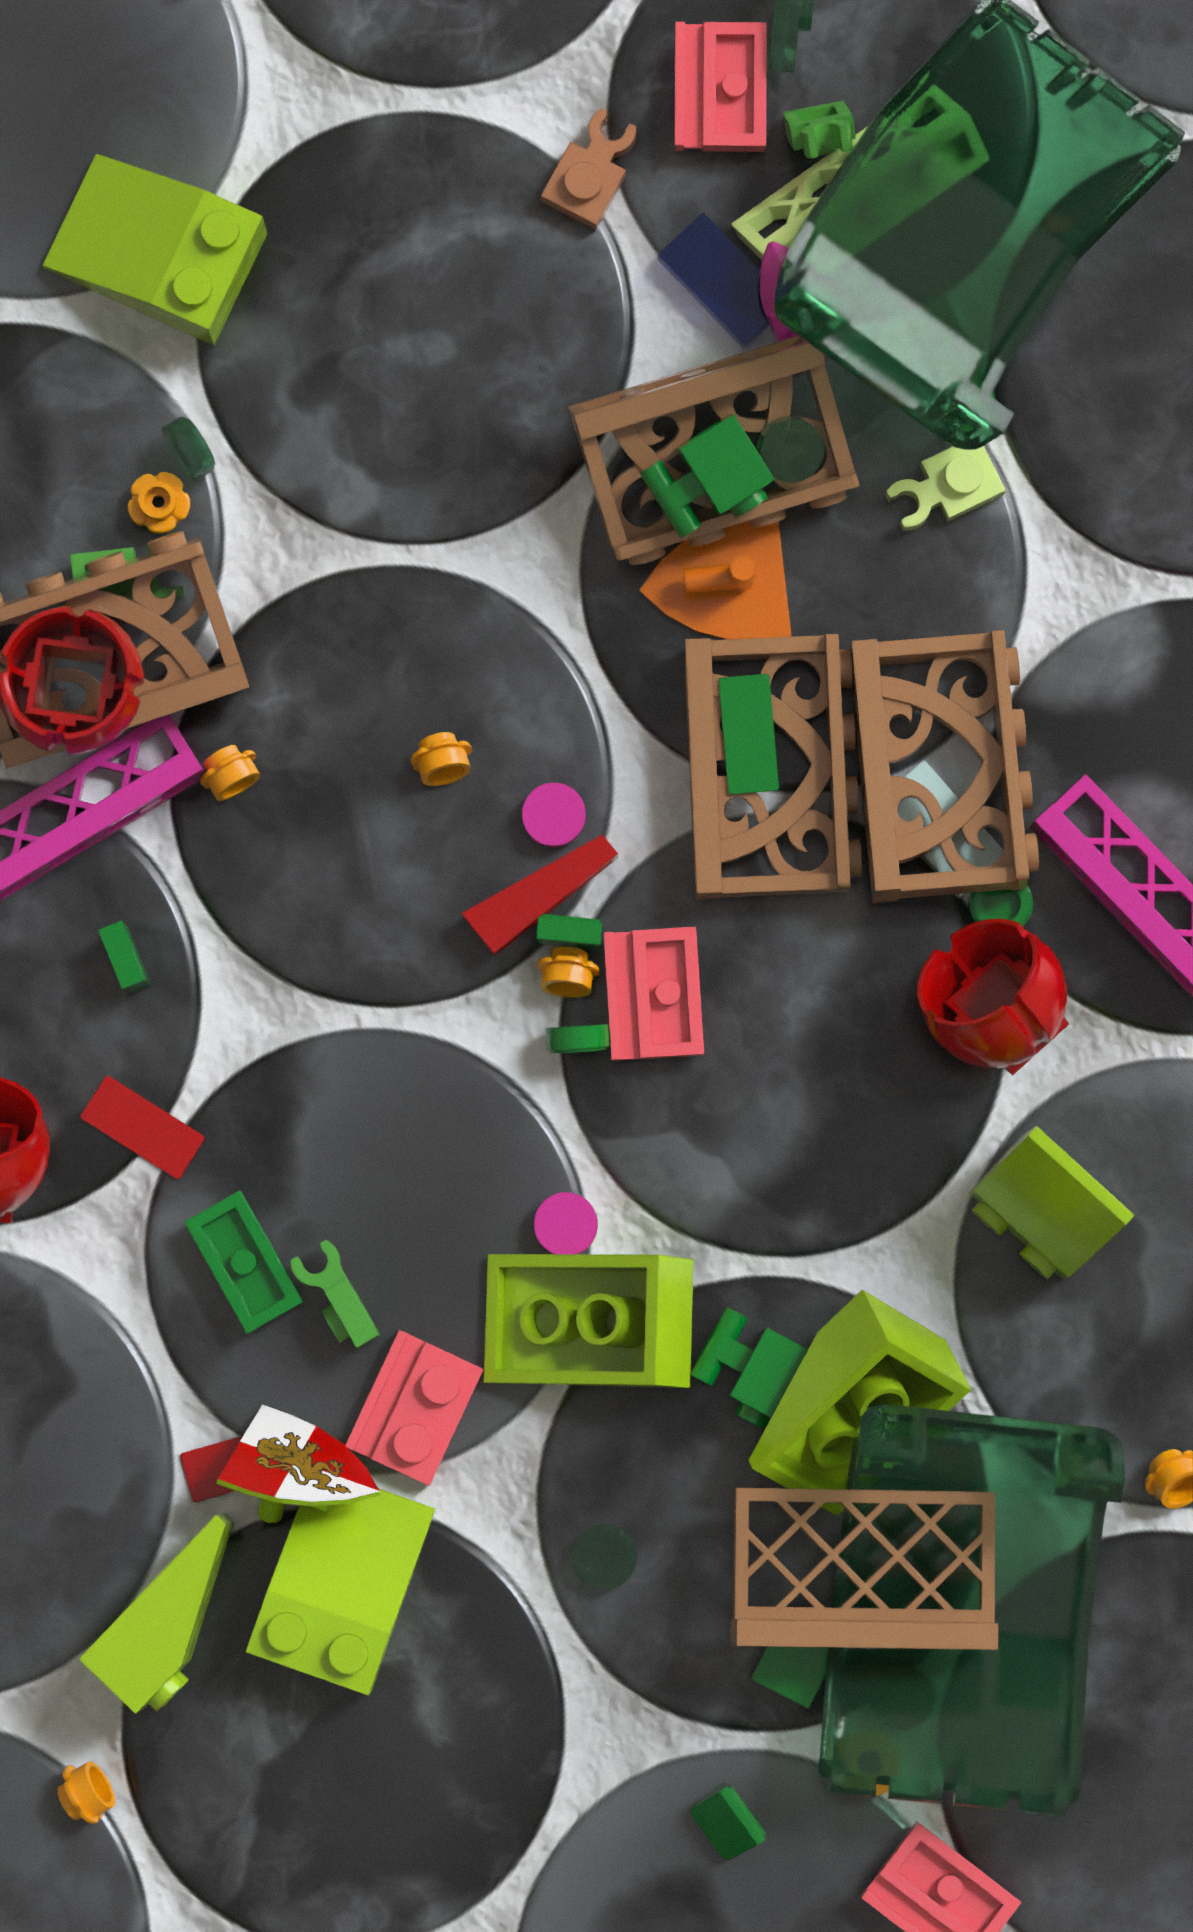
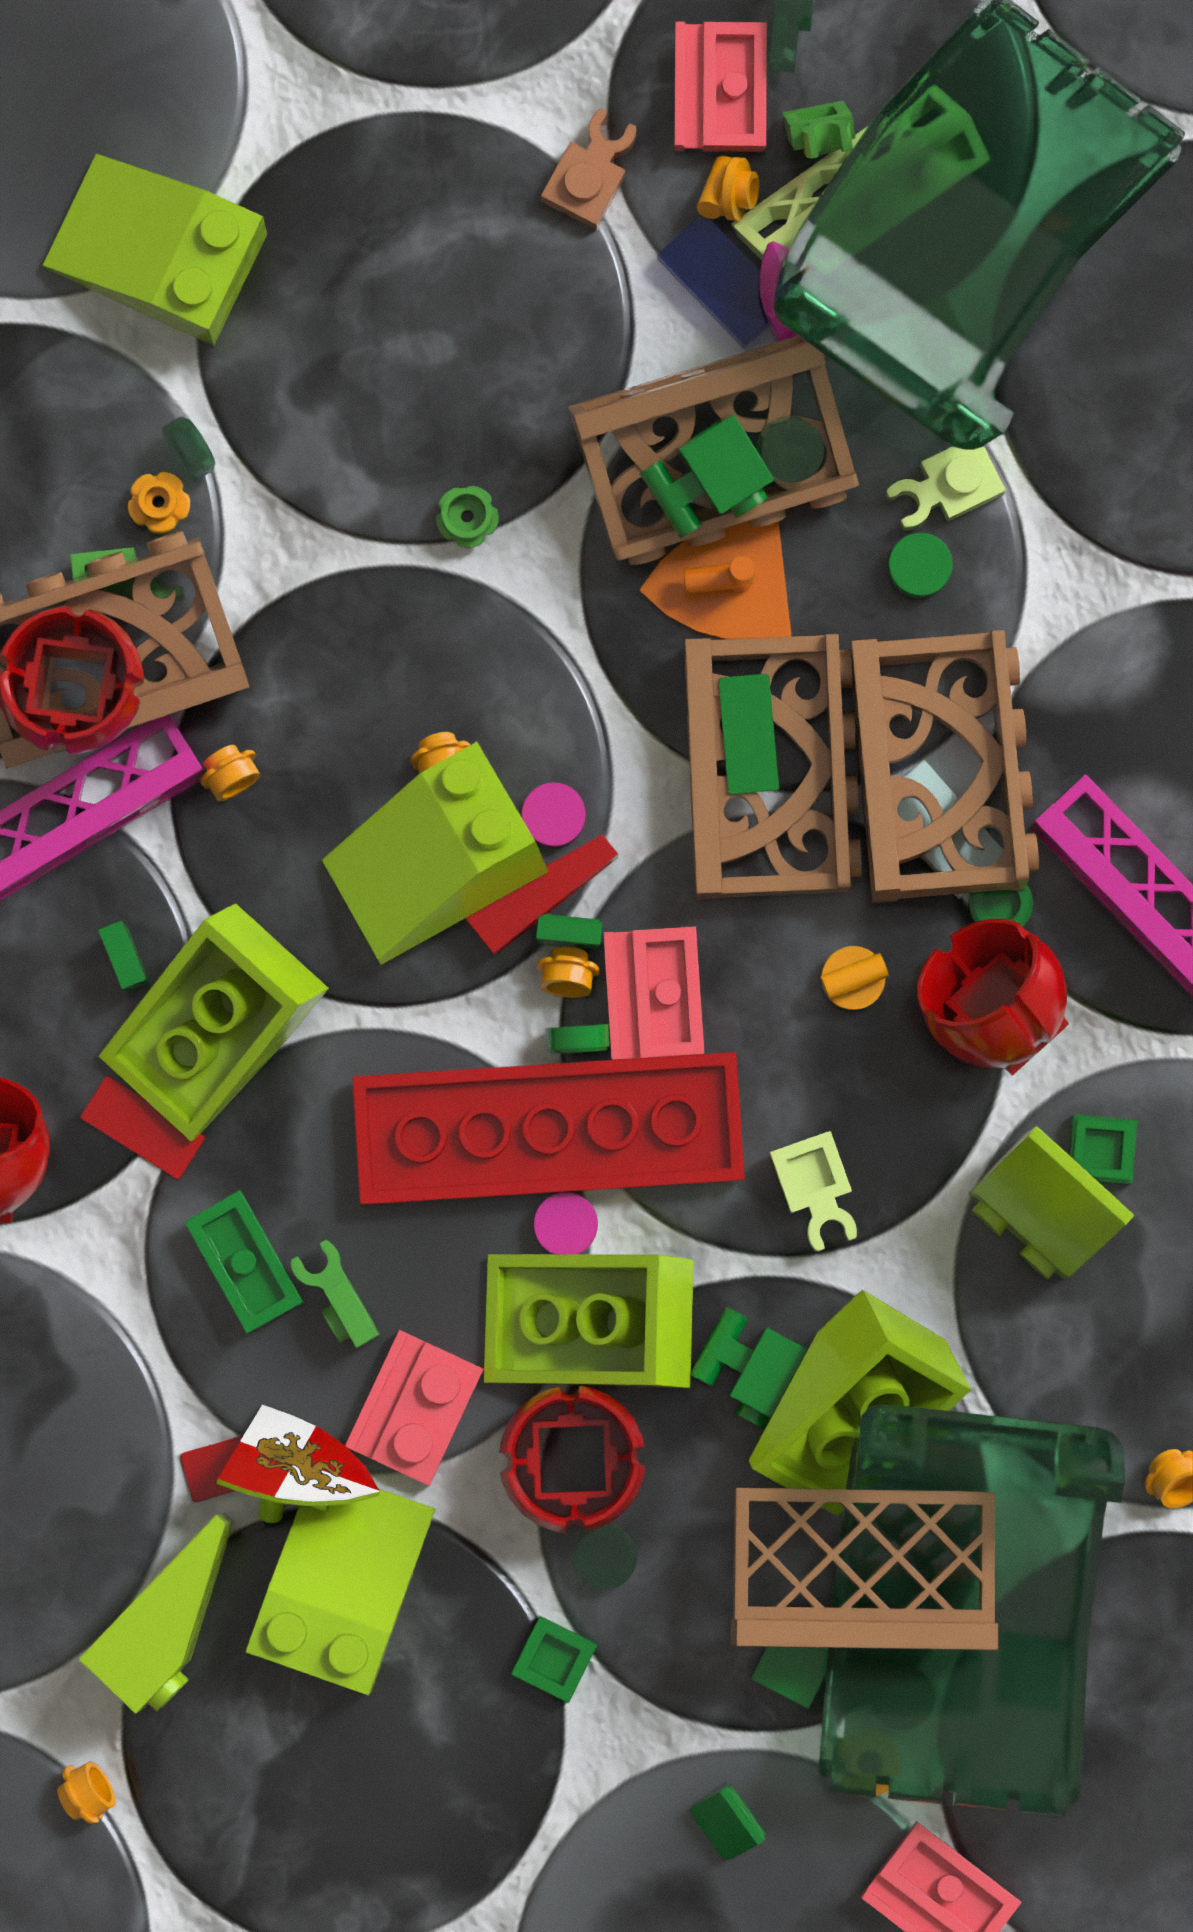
none -> lime slope [98,903,329,1142]
none -> lime slope [322,742,548,965]
none -> red plate [352,1052,745,1206]
none -> bright green plate [436,486,499,548]
none -> red piece [499,1386,645,1533]
none -> green tile [511,1615,598,1703]
none -> light orange plate [697,156,759,221]
none -> yellowish green plate [769,1131,857,1252]
none -> light orange plate [820,946,889,1010]
none -> green tile [888,533,953,599]
none -> green tile [1068,1114,1138,1185]

